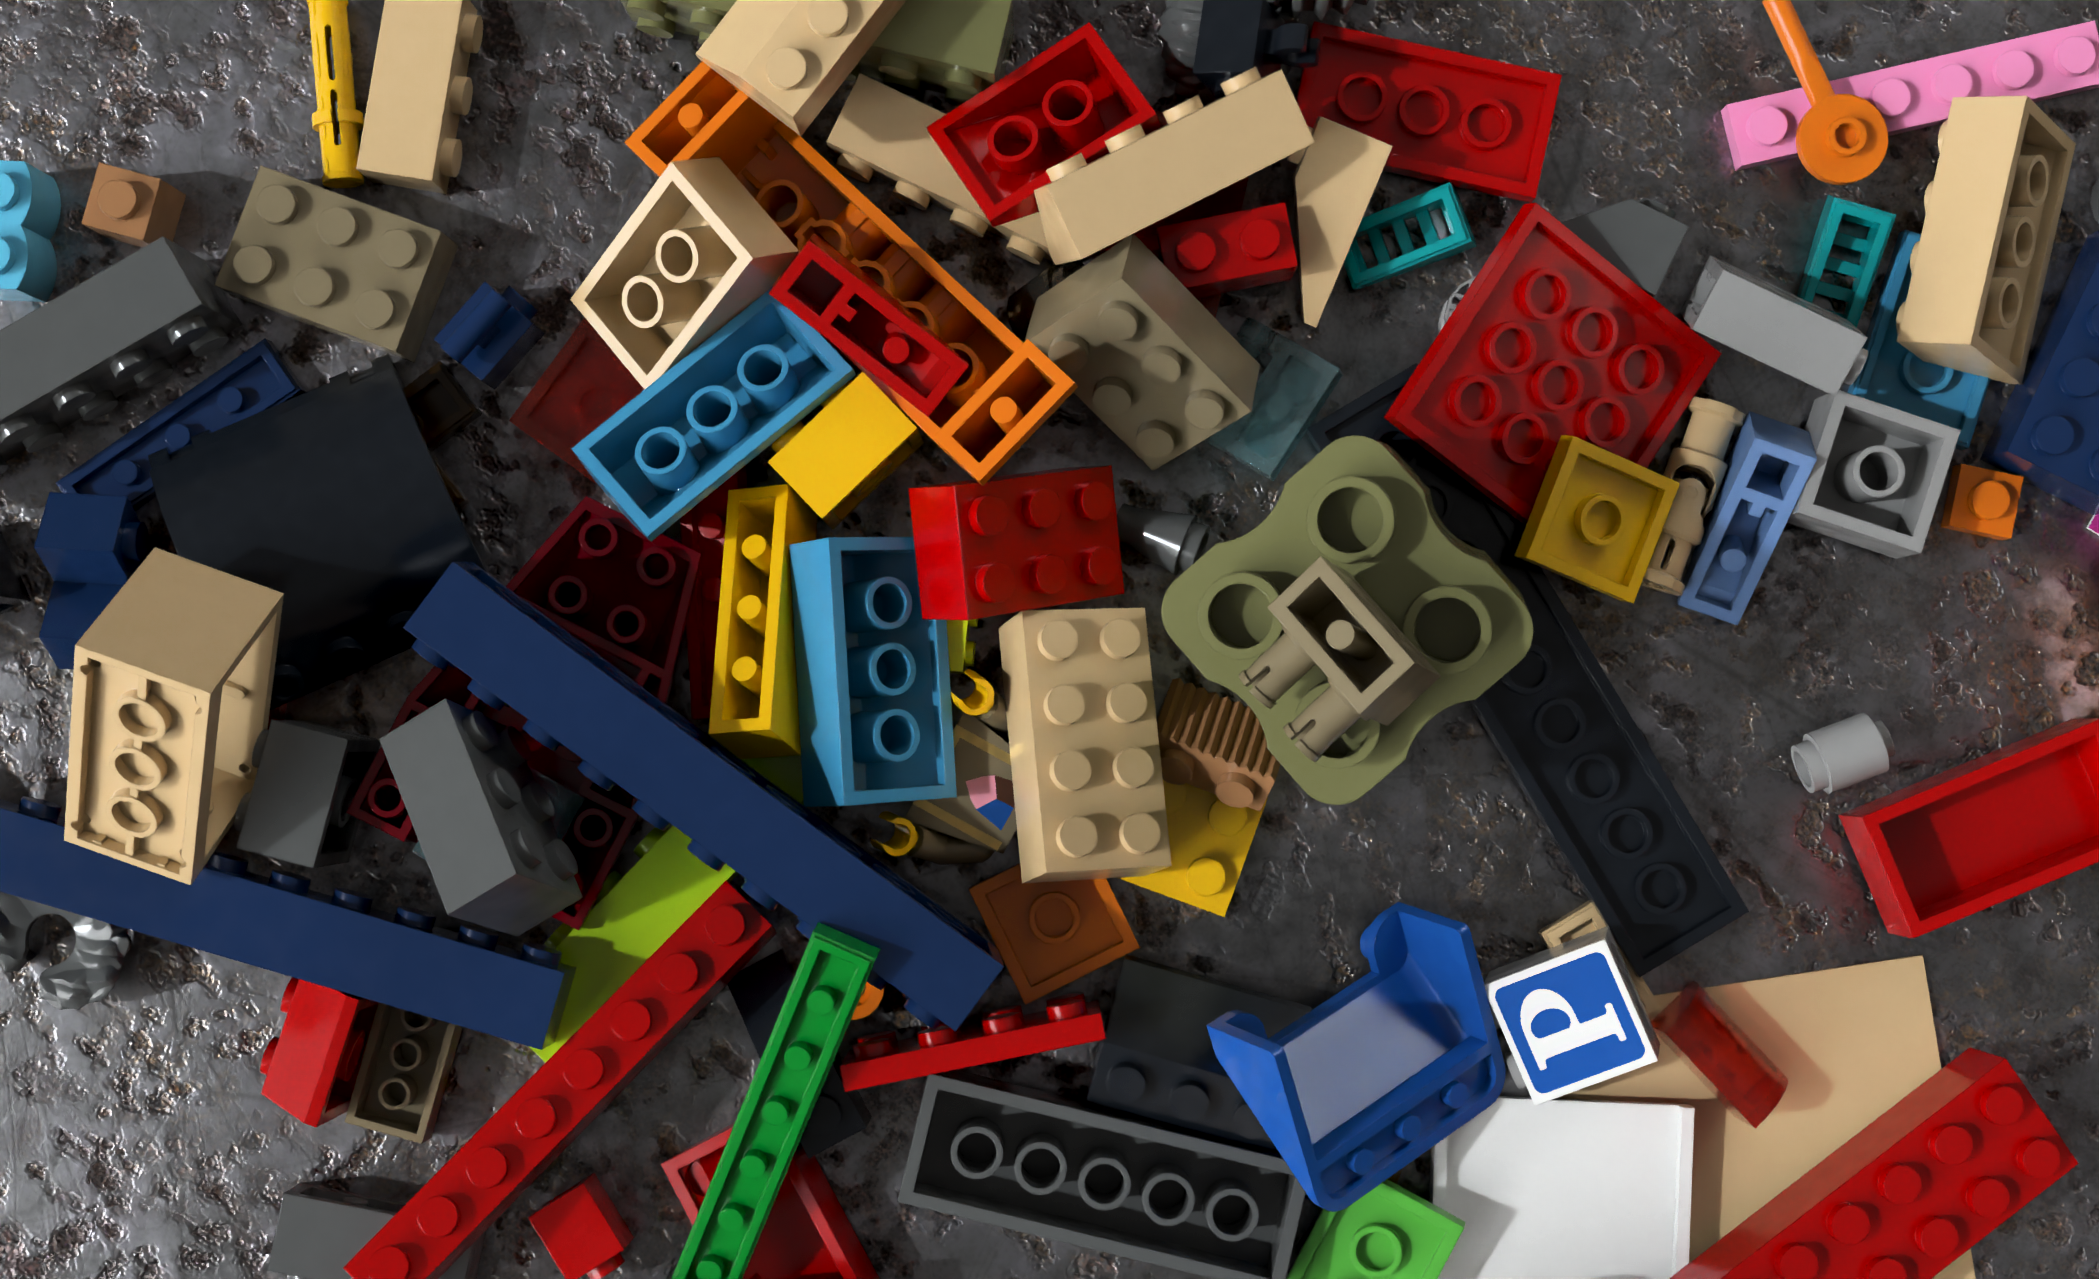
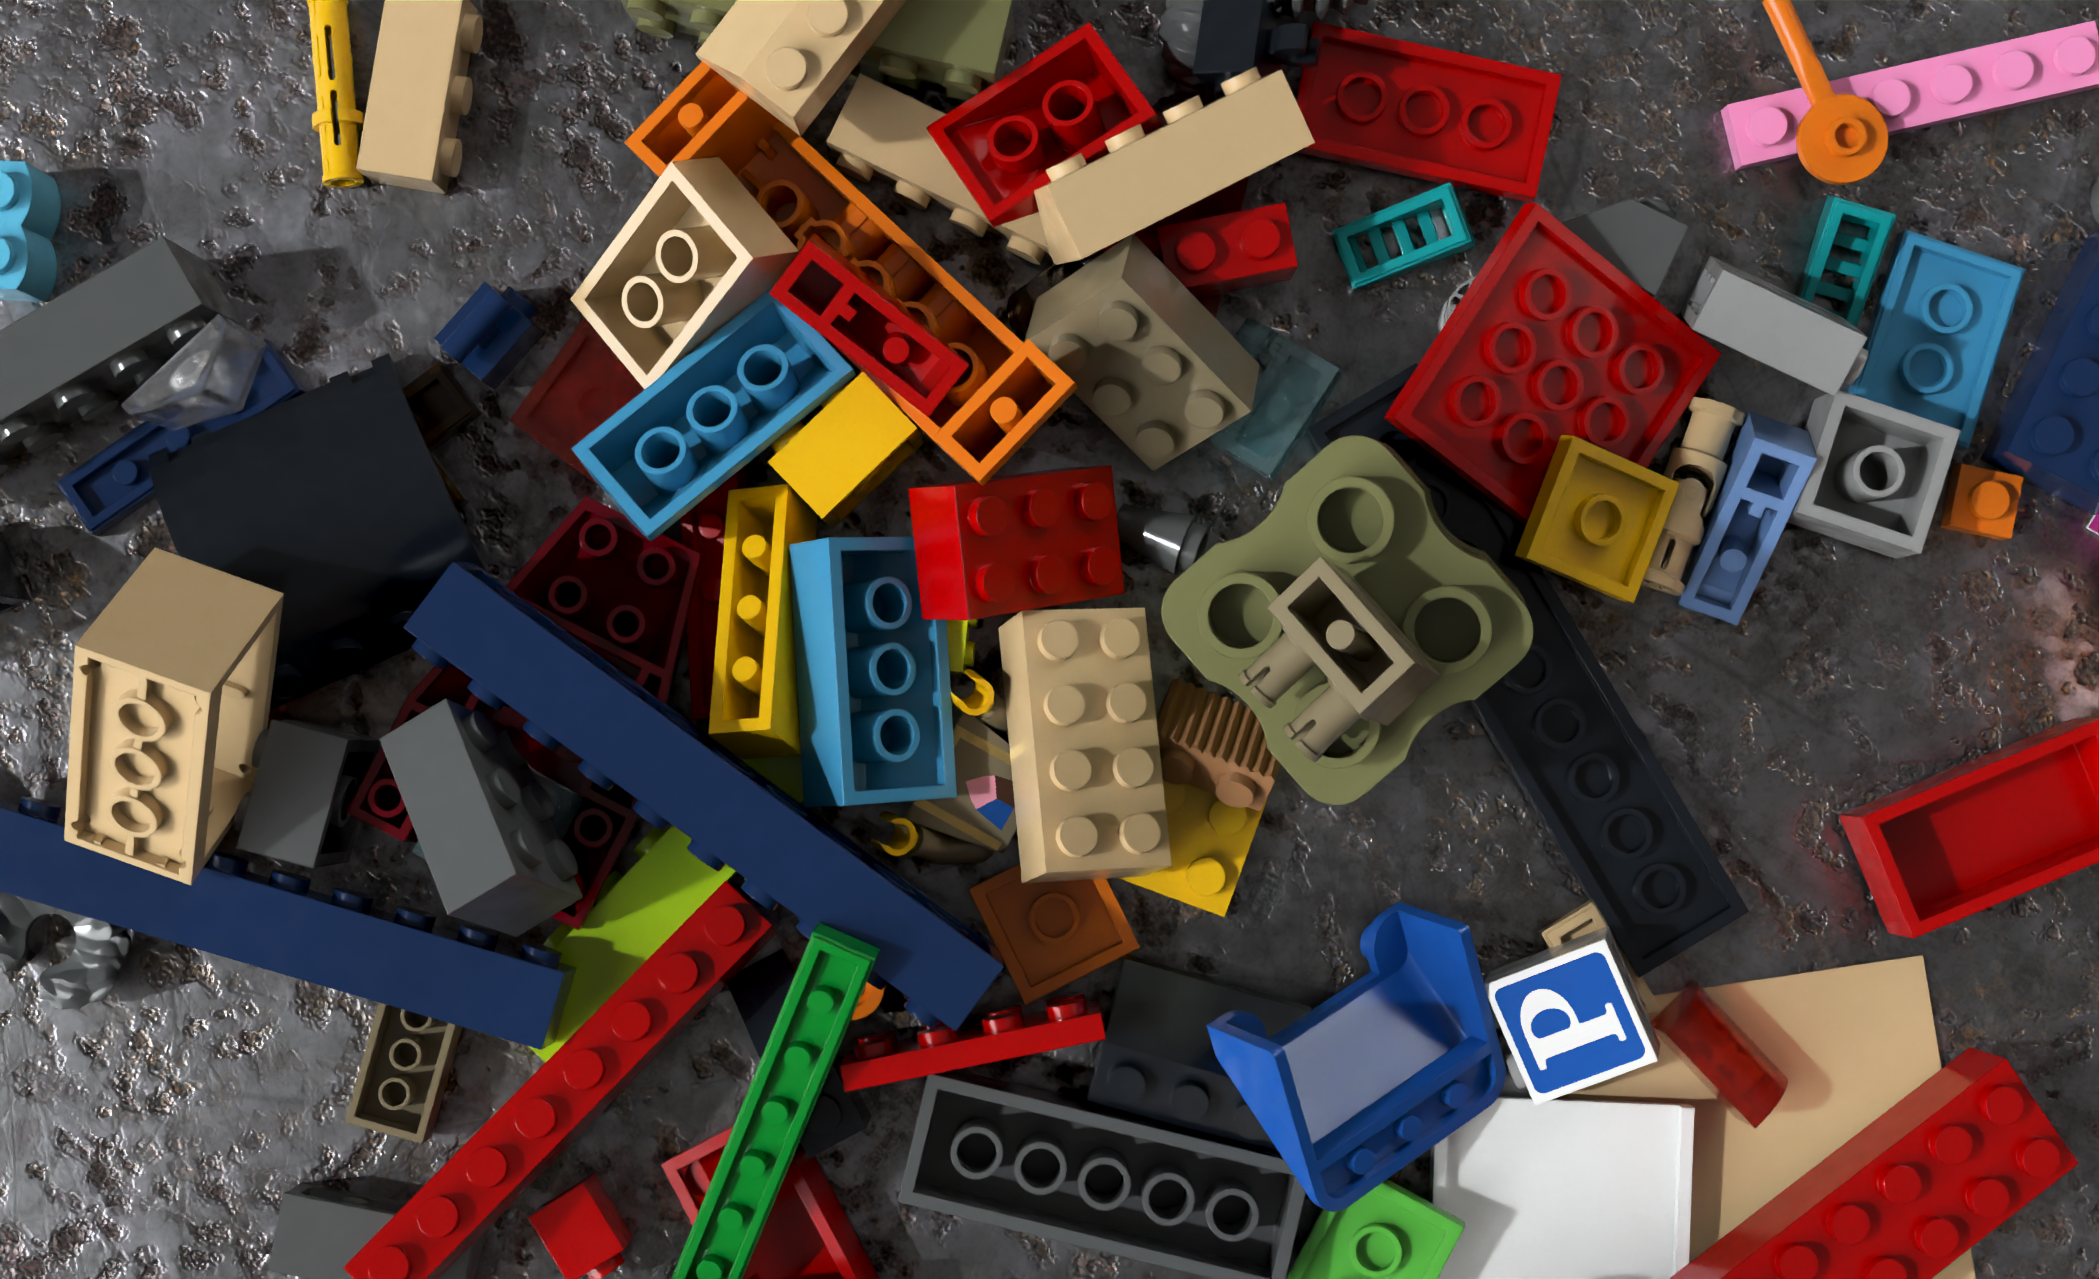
dark blue brick [34,492,149,670] -> none
medium nougat brick [81,162,186,248] -> none
dark tan brick [215,165,458,363] -> none
red slope [260,977,378,1127] -> none
tan slope [1287,116,1393,328] -> none
light grey brick [1791,713,1895,794] -> none
tan slope [1896,96,2076,385] -> none
none -> clear slope [121,314,267,431]

